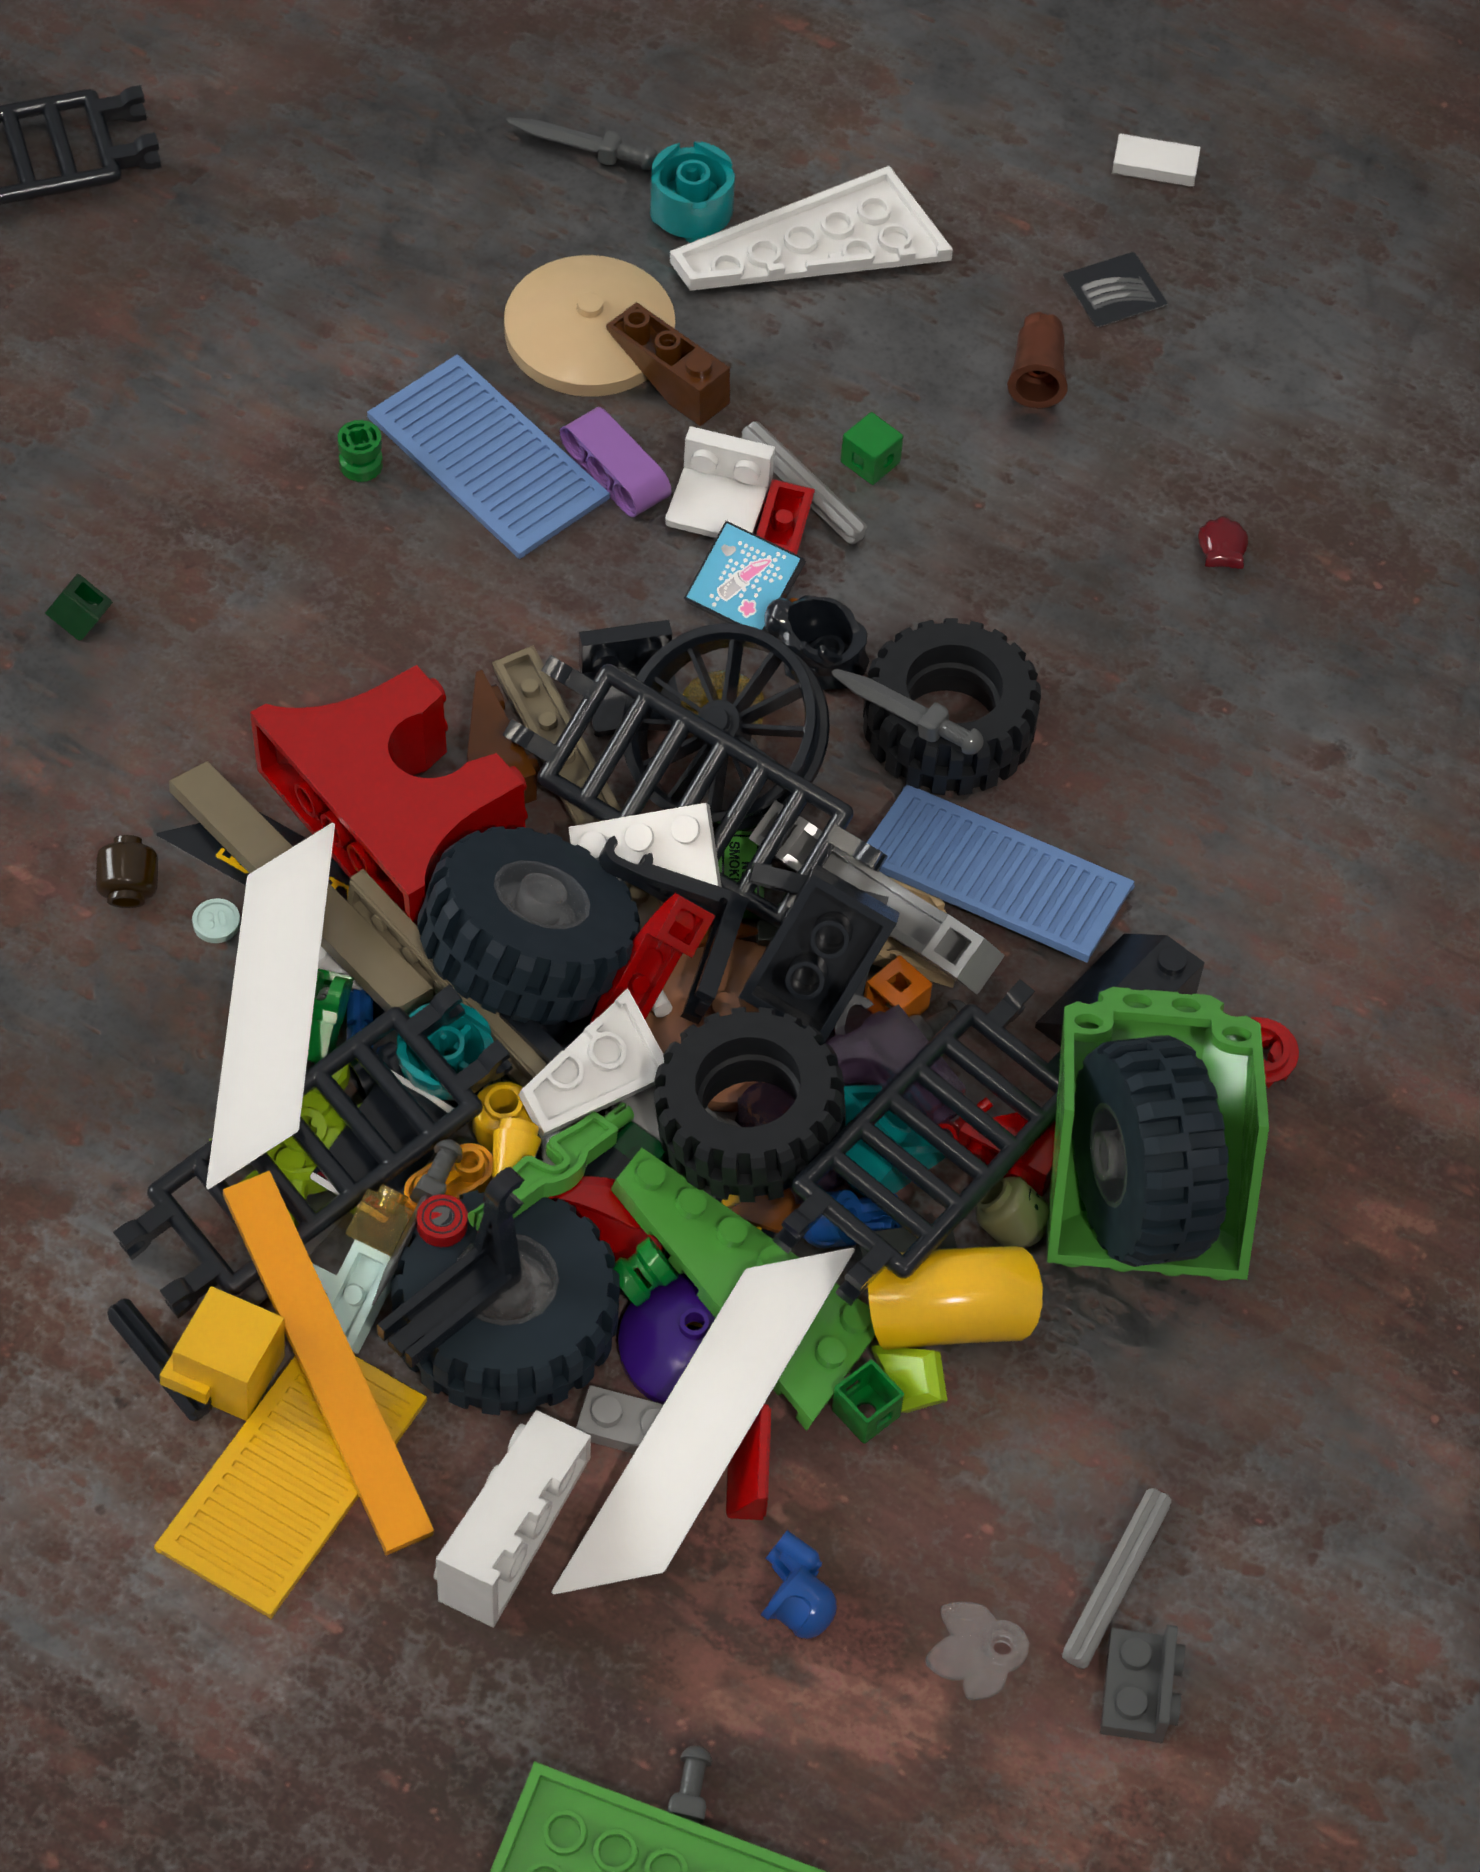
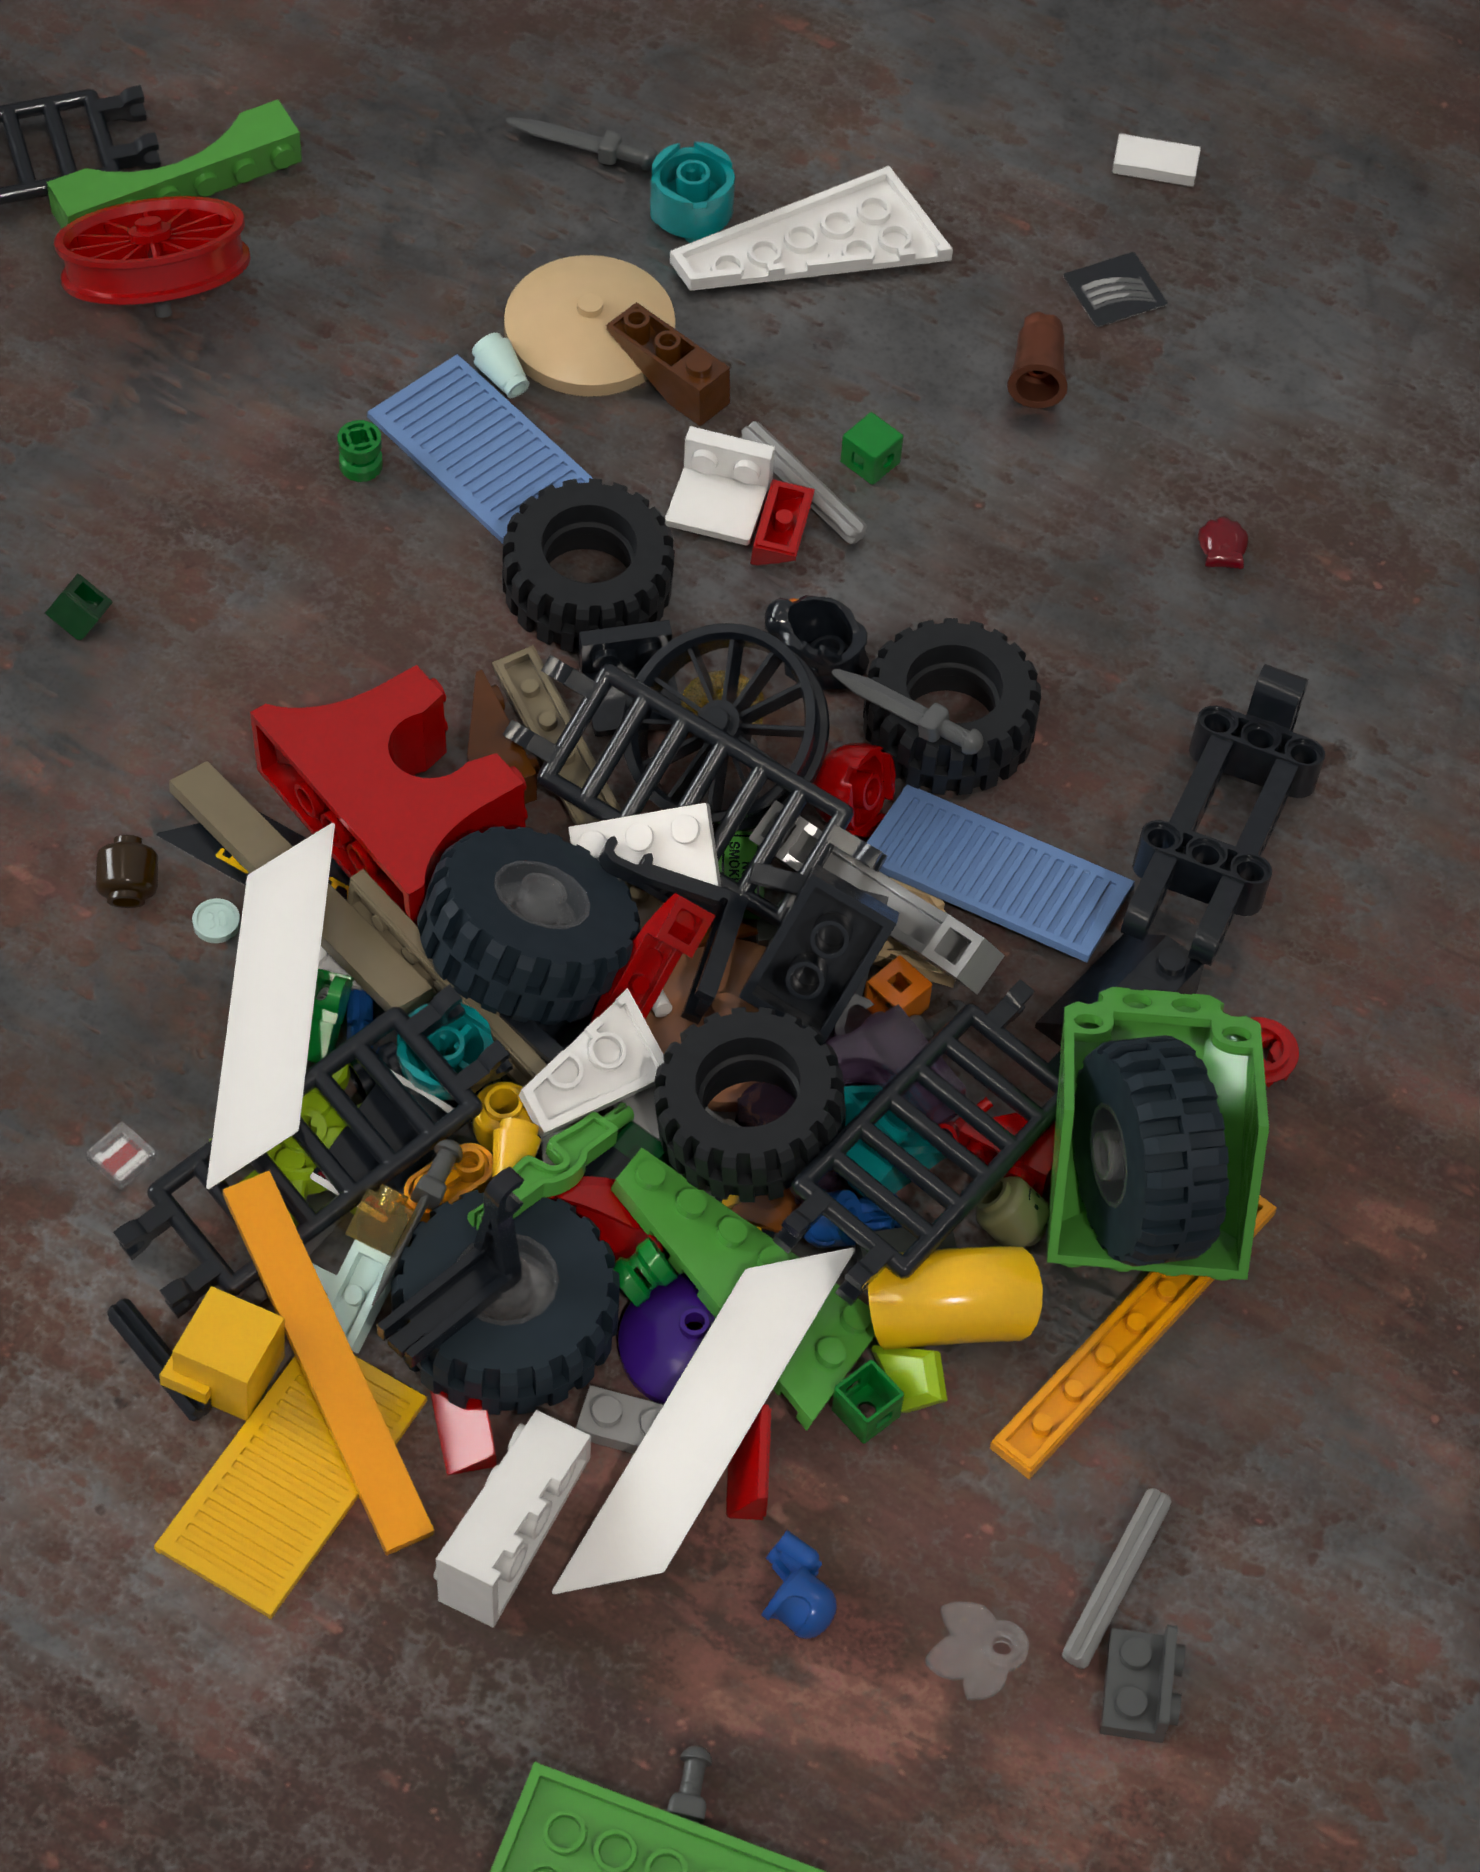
red tile [417,1194,468,1247] -> none
medium lavender beam [560,407,672,517] -> none
medium azure tile [684,521,806,633] -> none
none -> bright green arch [47,99,302,228]
none -> red wheel [54,196,251,318]
none -> clear tile [85,1121,157,1190]
none -> slope [430,1391,497,1475]
none -> light aqua cone [472,333,530,398]
none -> black tyre [502,478,675,652]
none -> red cylinder [813,743,896,838]
none -> light orange tile [990,1195,1277,1479]
none -> black beam [1121,664,1325,966]

